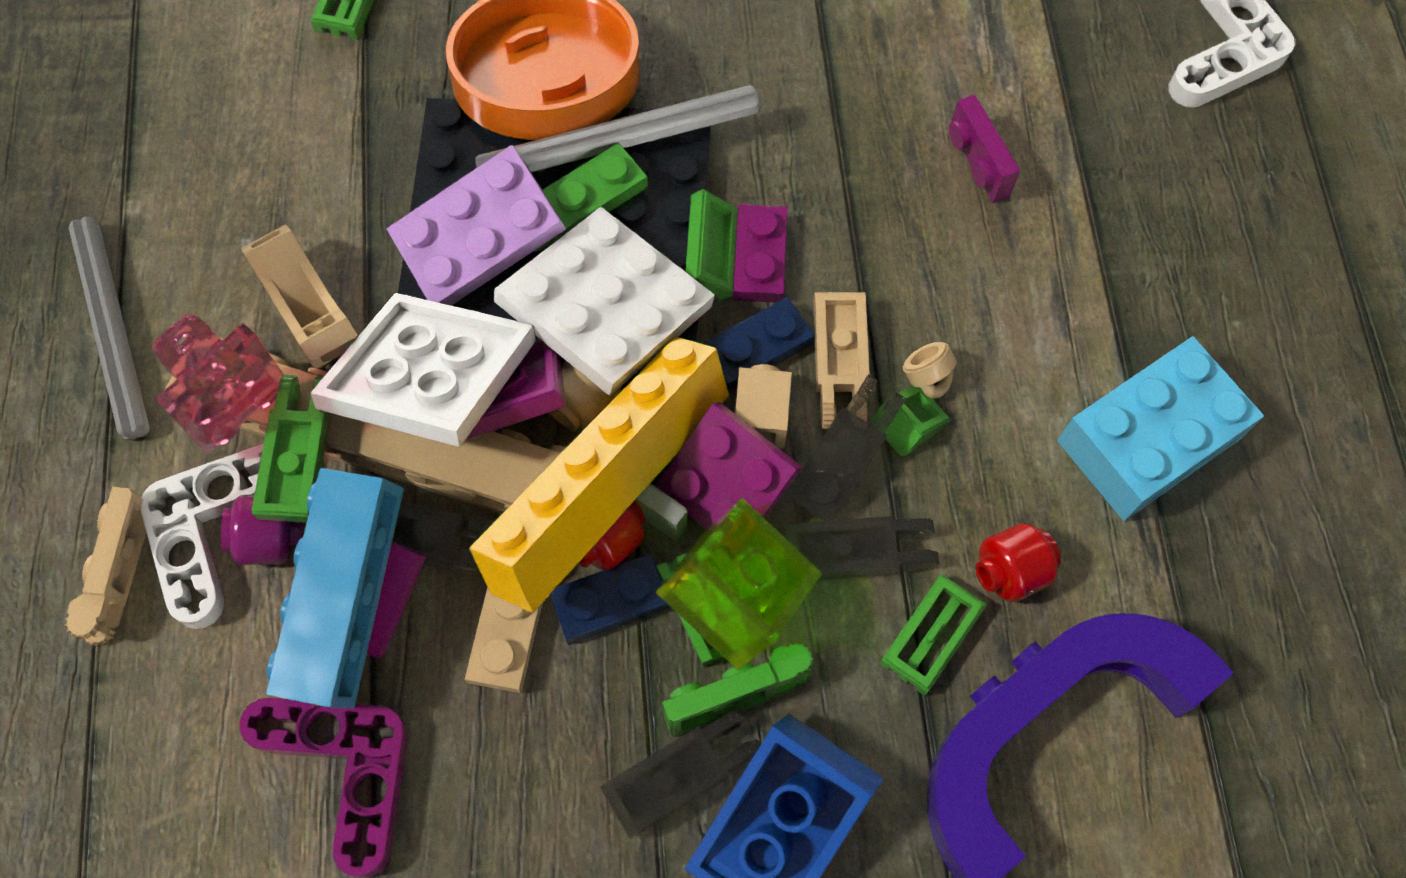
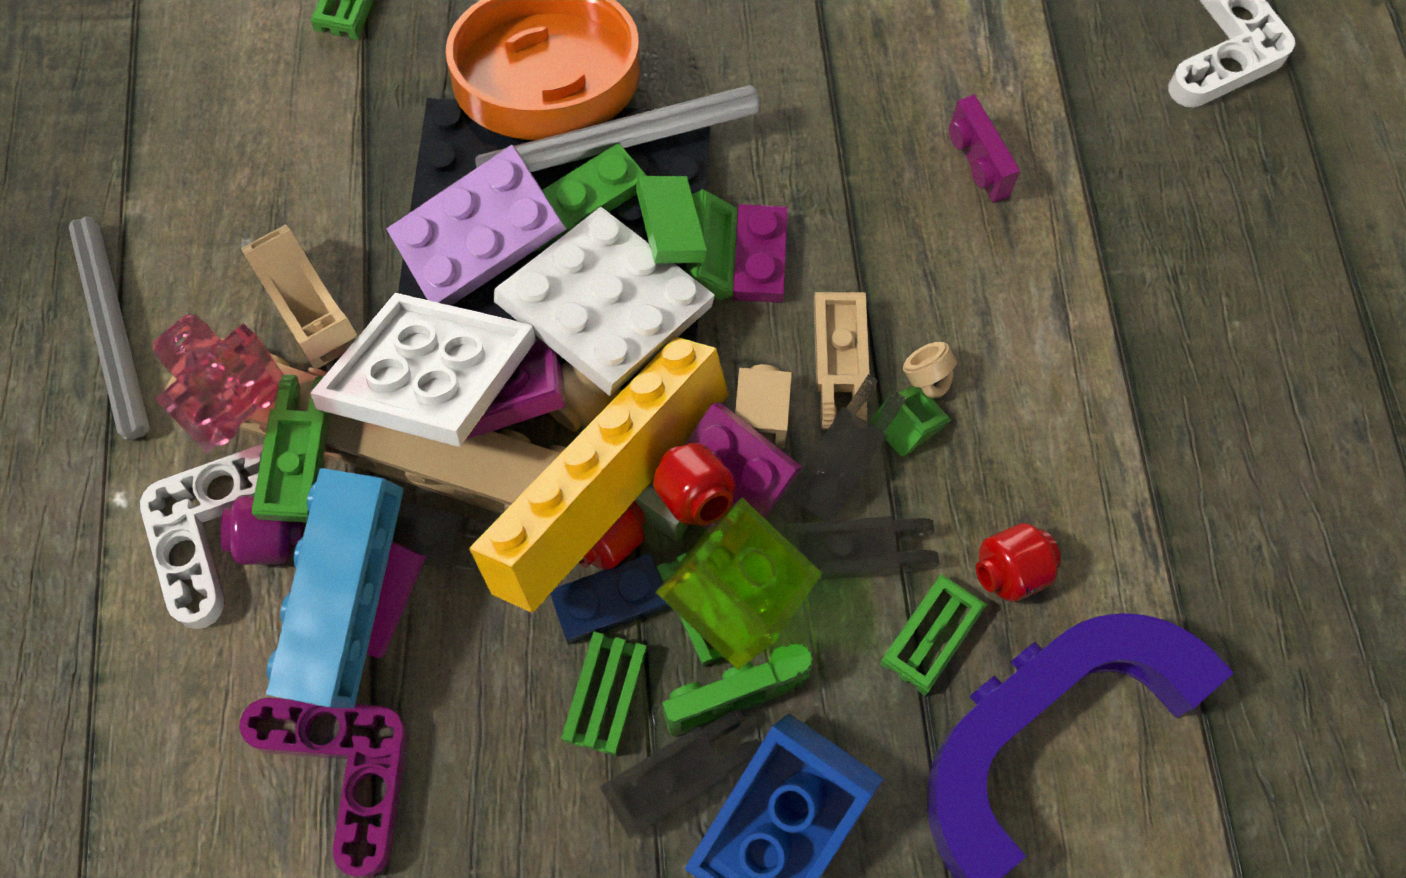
tan hinge [65,486,146,647] -> none
tan hinge [465,587,543,693] -> none
dark blue plate [702,297,815,391] -> none
medium azure brick [1057,336,1264,522] -> none
none -> bright green tile [561,632,647,756]
none -> bright green tile [636,176,707,263]
none -> red head [653,443,736,525]

